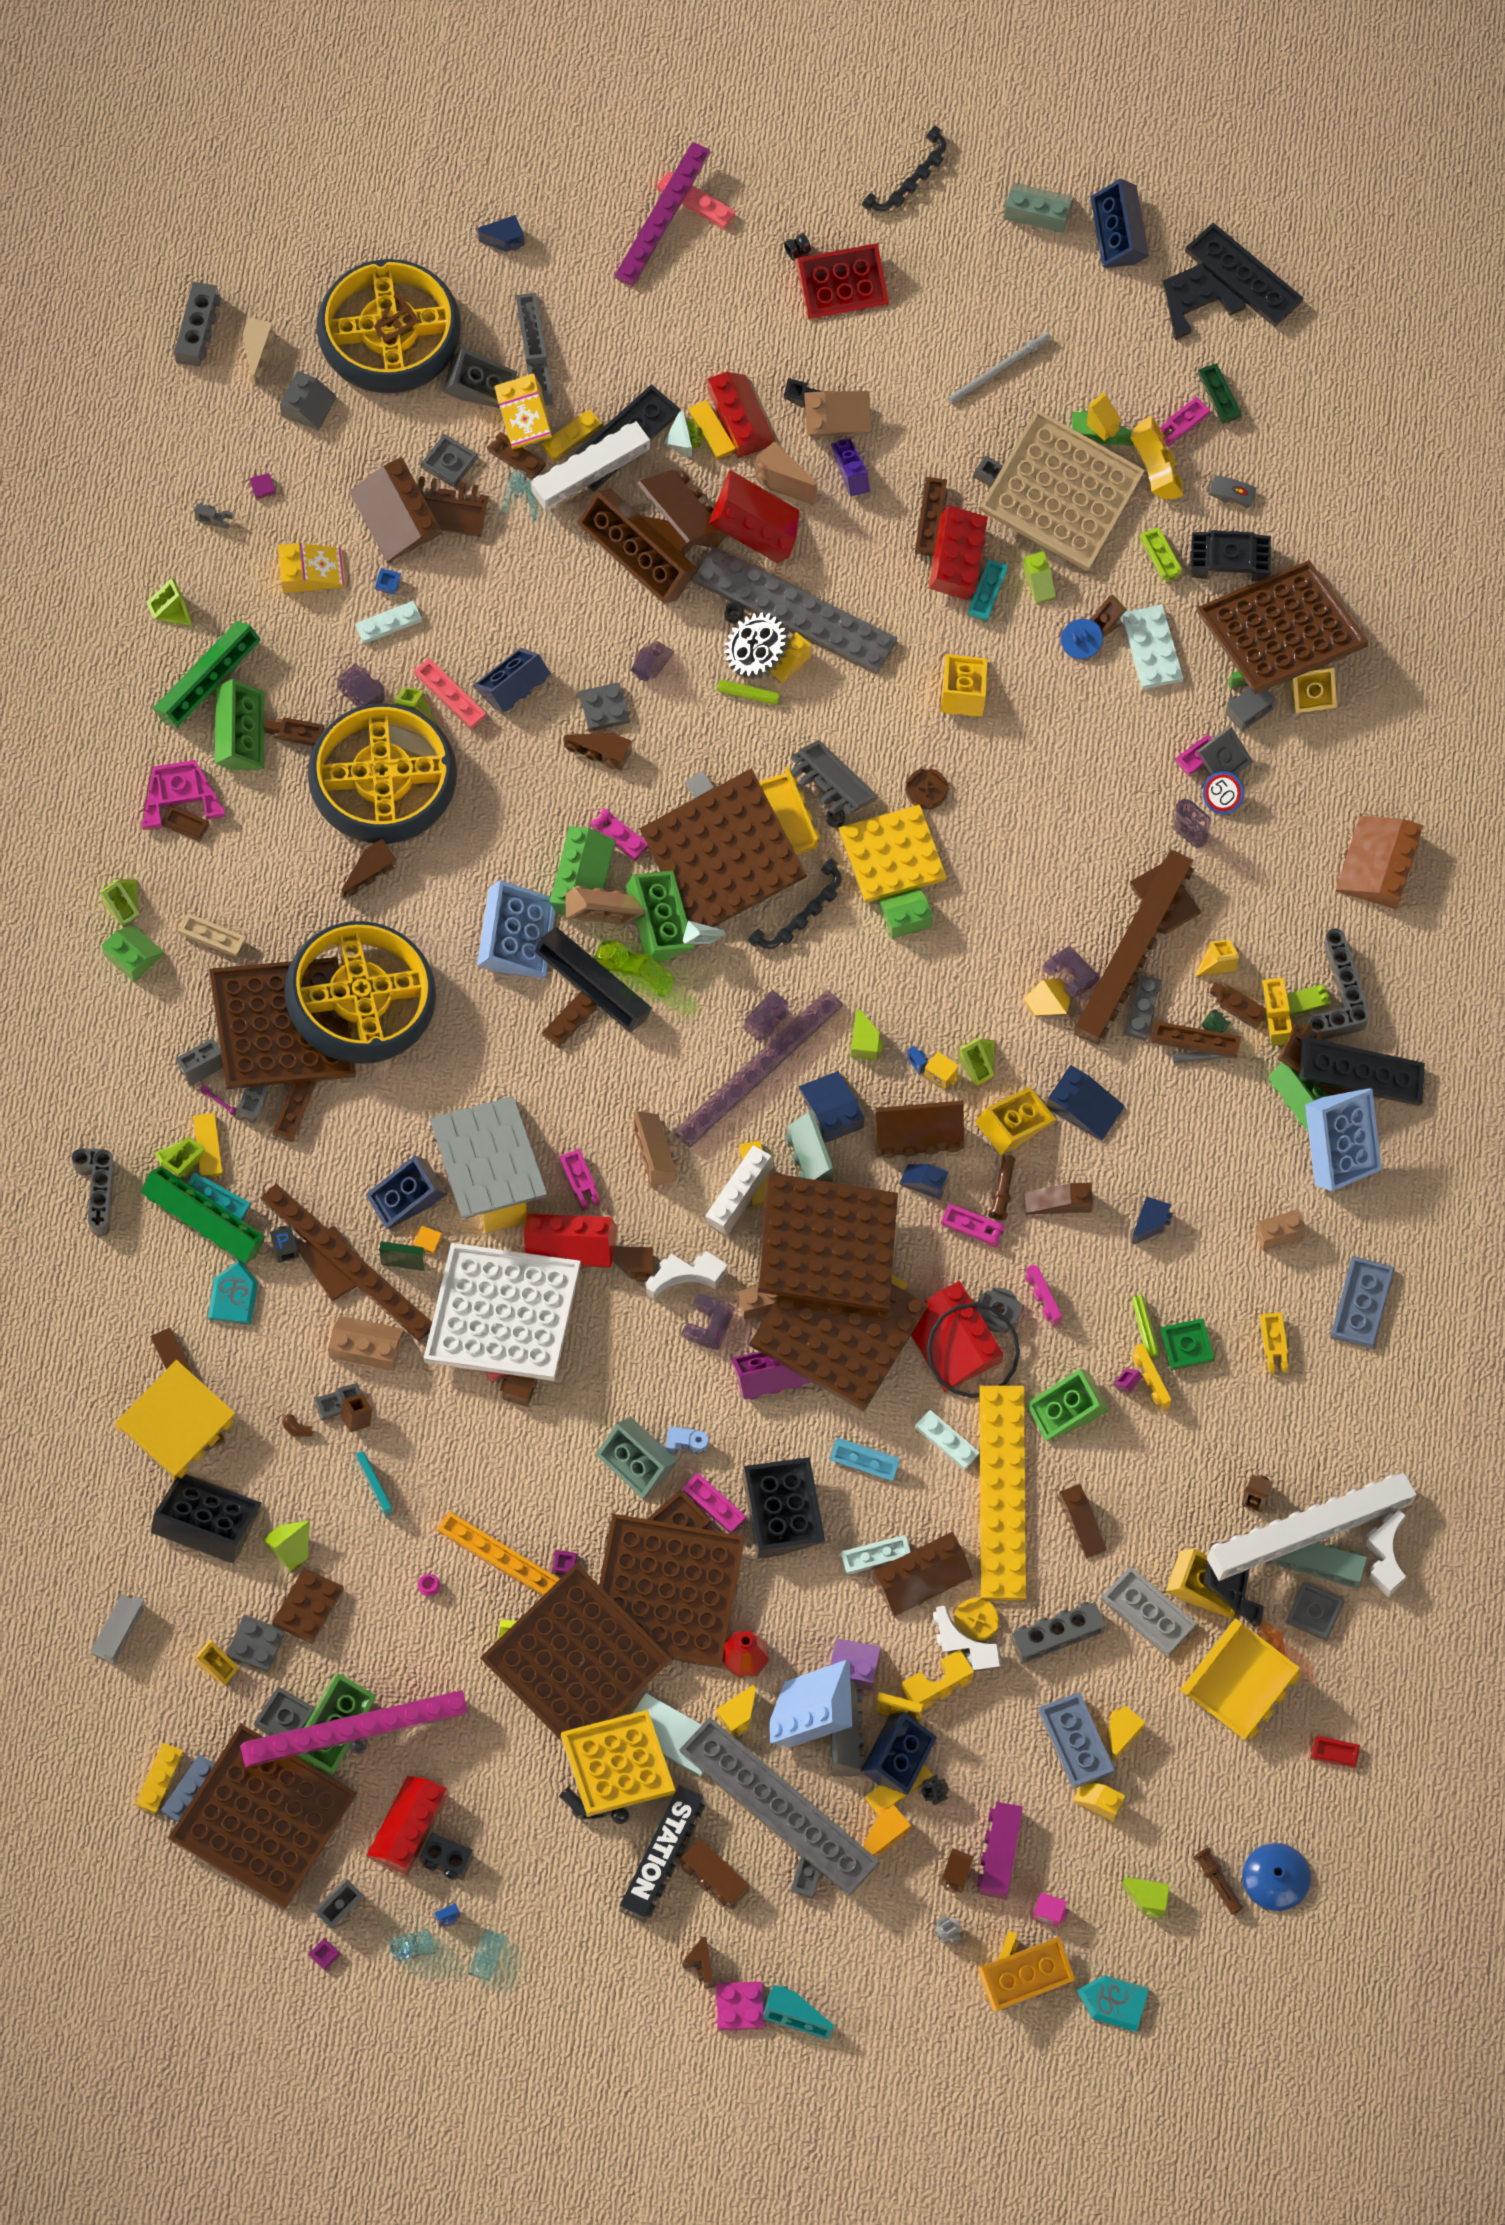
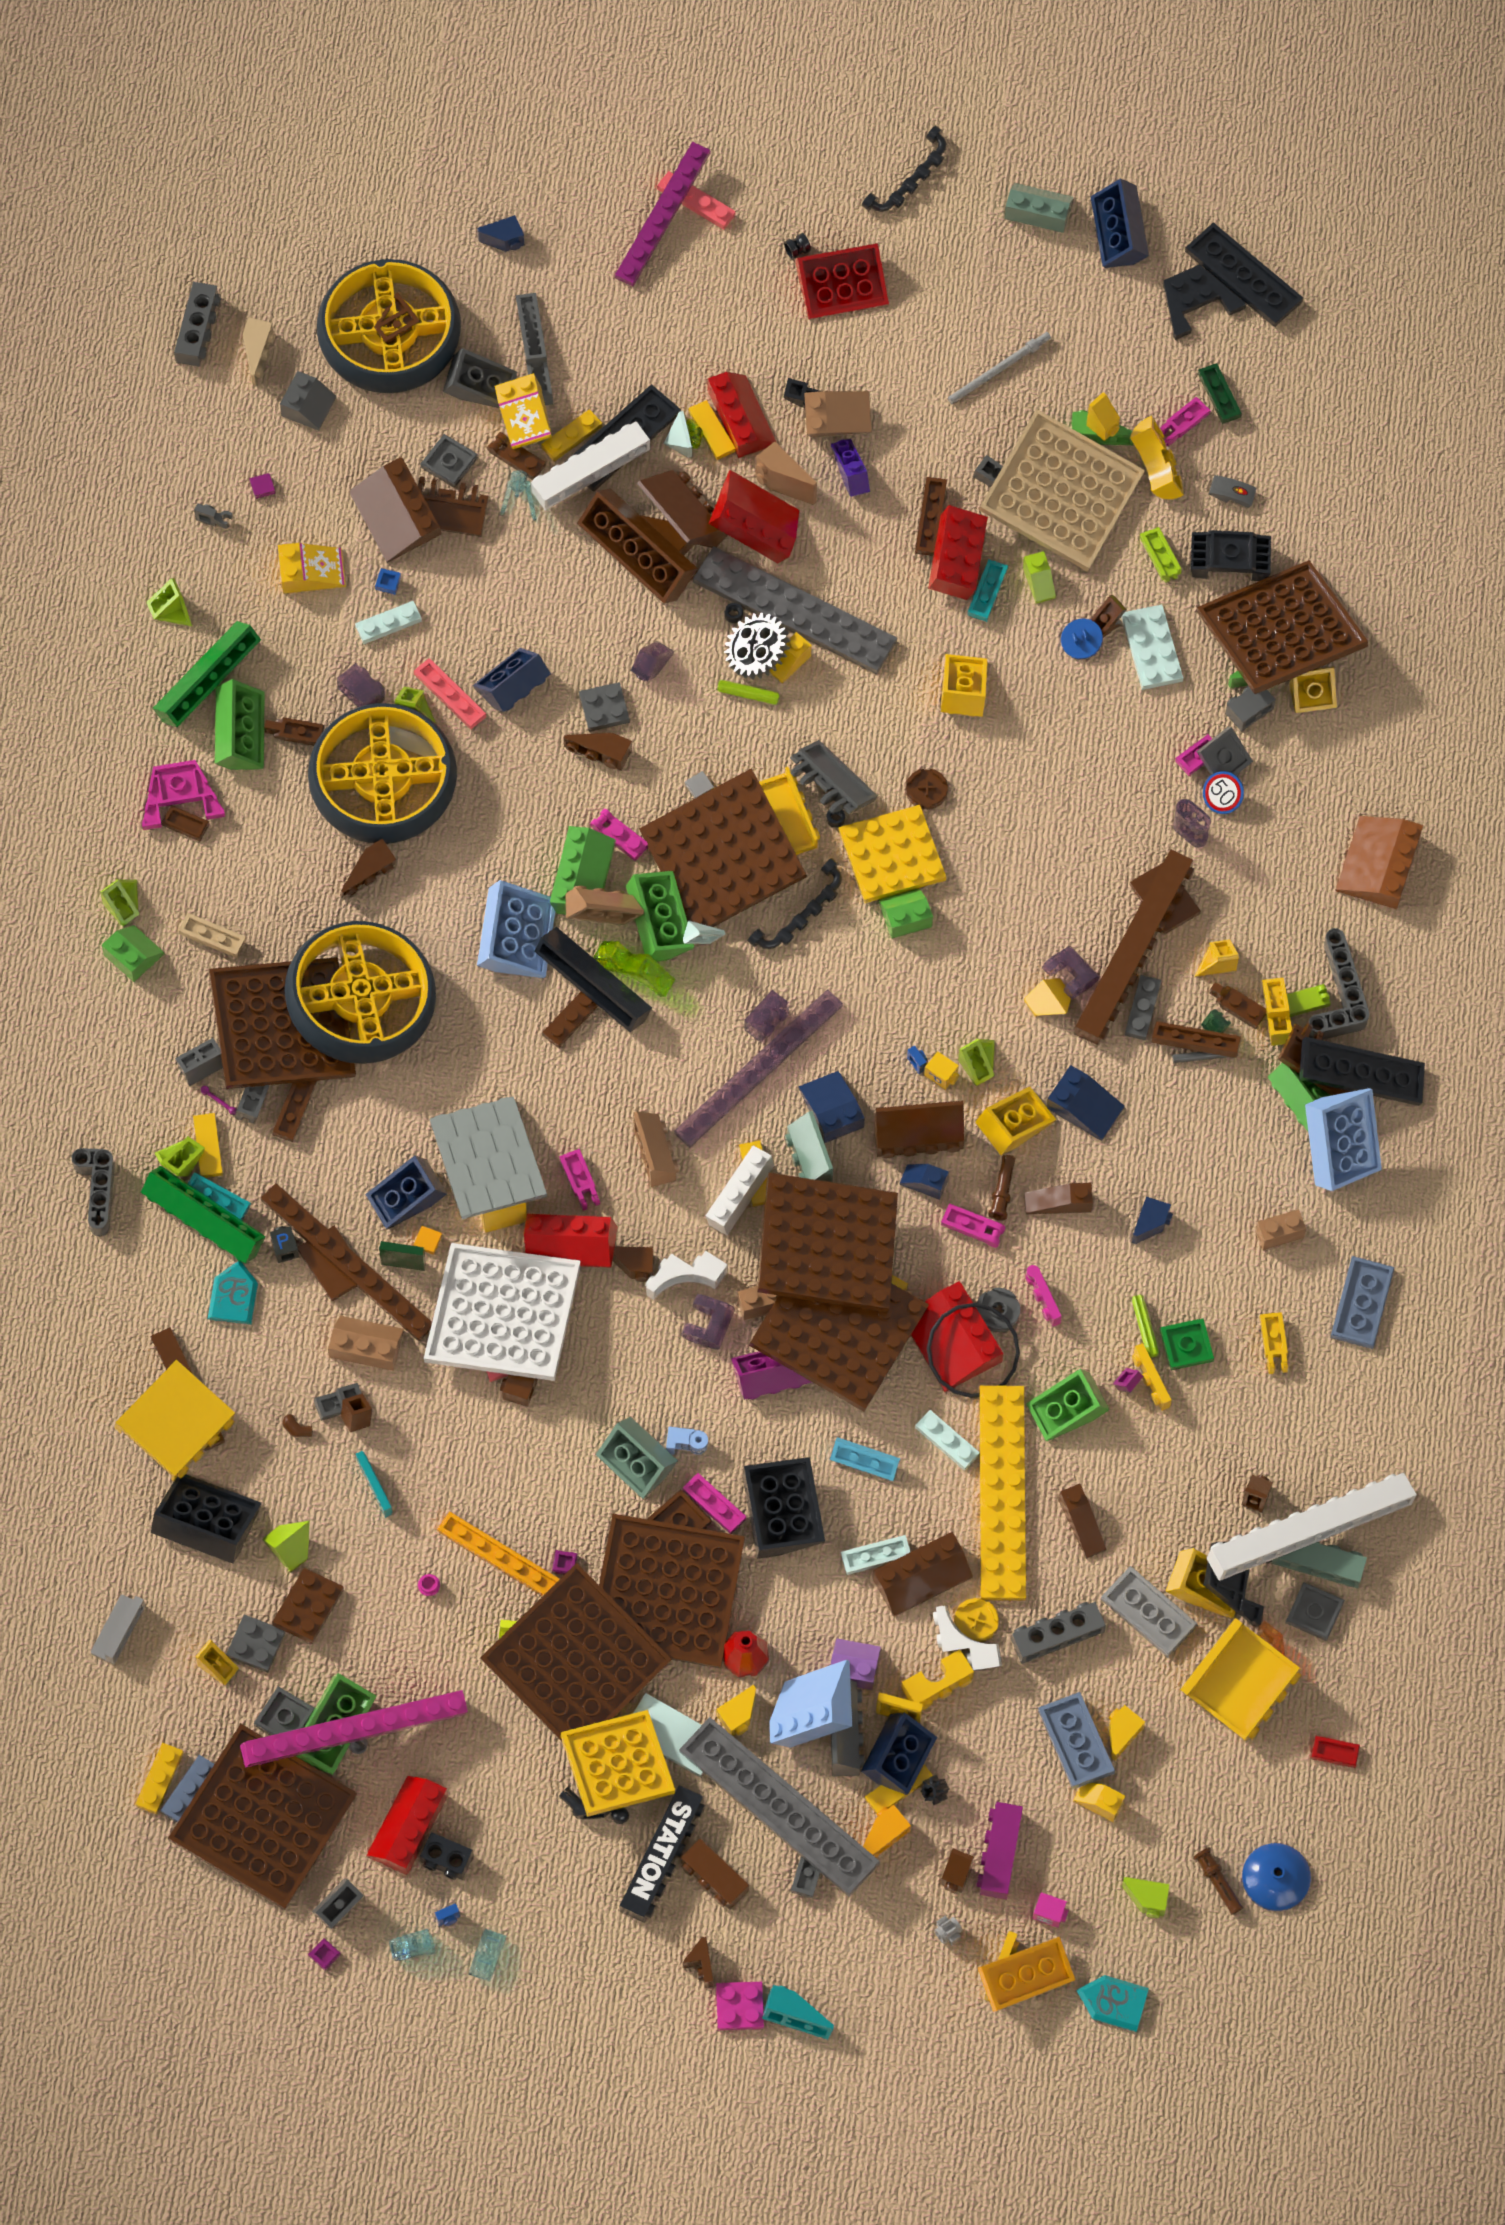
lime slope [851,1009,883,1060] -> none
white arch [1365,1510,1406,1597] -> none

